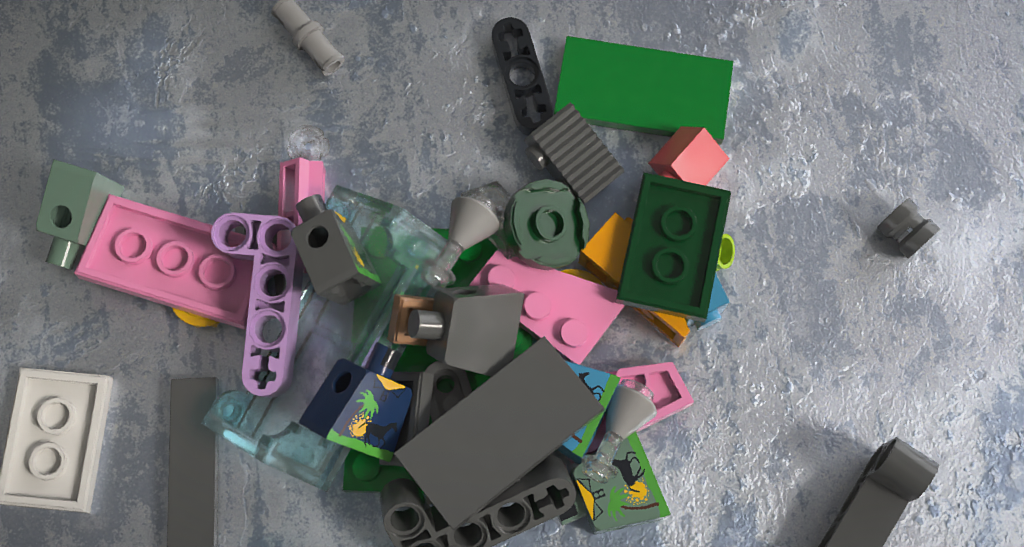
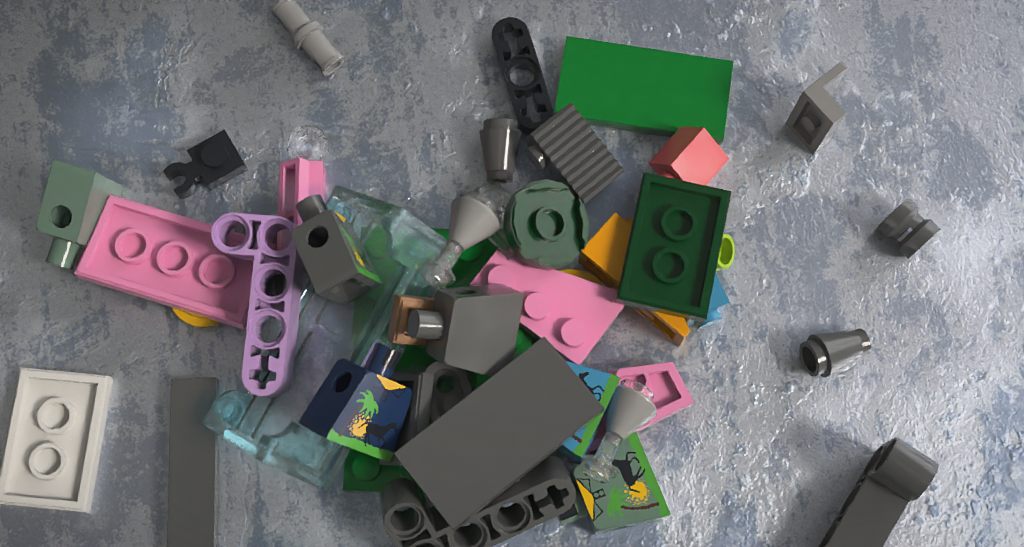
none -> black plate [163,130,248,199]
none -> dark grey cone [479,118,522,183]
none -> light grey panel [785,61,848,155]
none -> dark grey cone [799,328,871,378]

